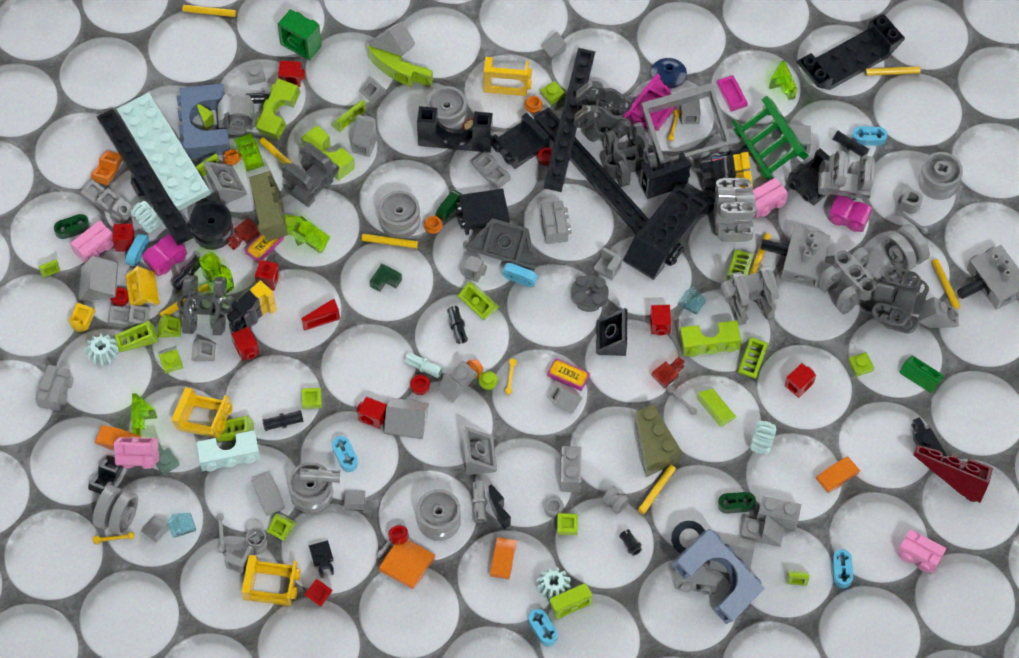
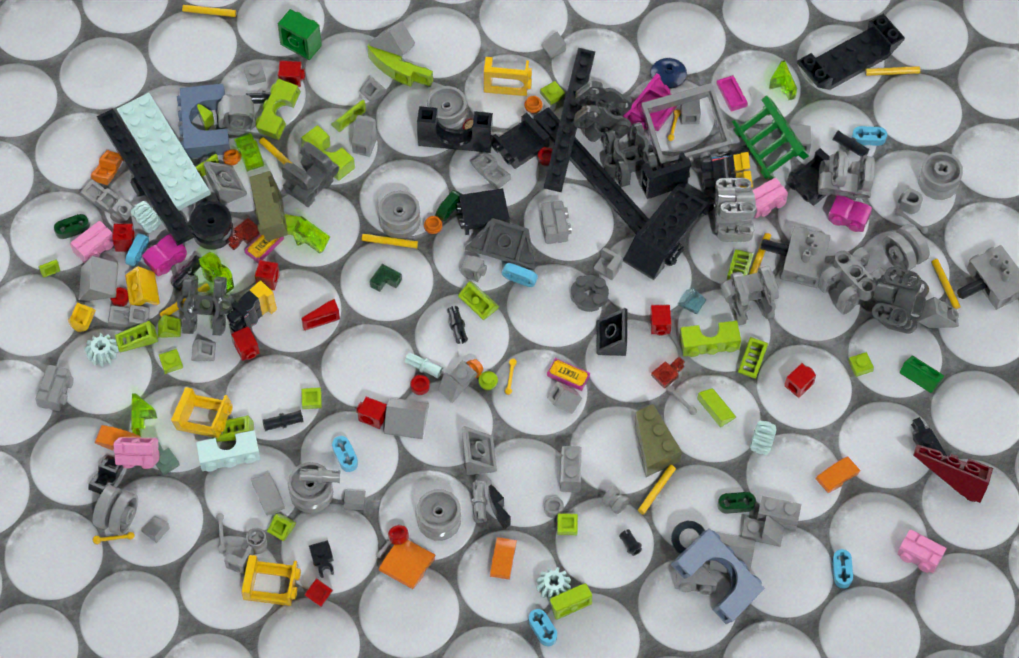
clear light blue slope [168,513,197,538] -> none
lime slope [787,570,810,586] -> none

